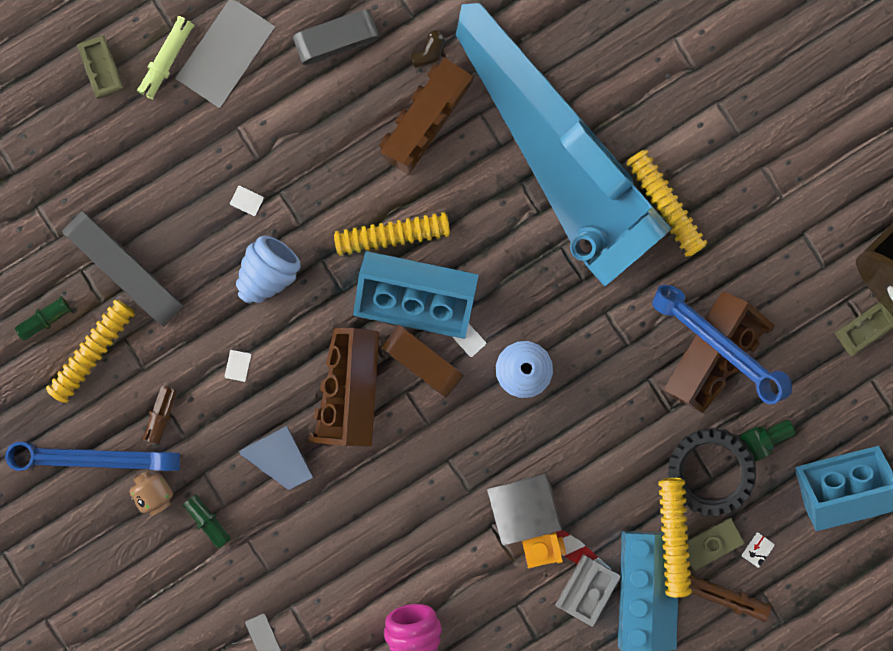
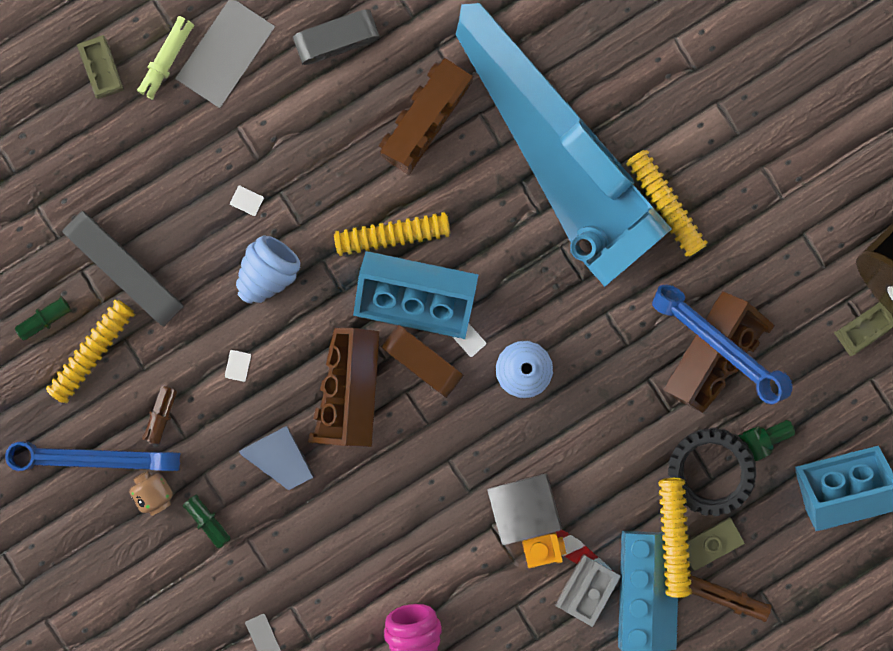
dark brown arm [411,30,446,68] -> none
white sticker [742,533,775,568] -> none

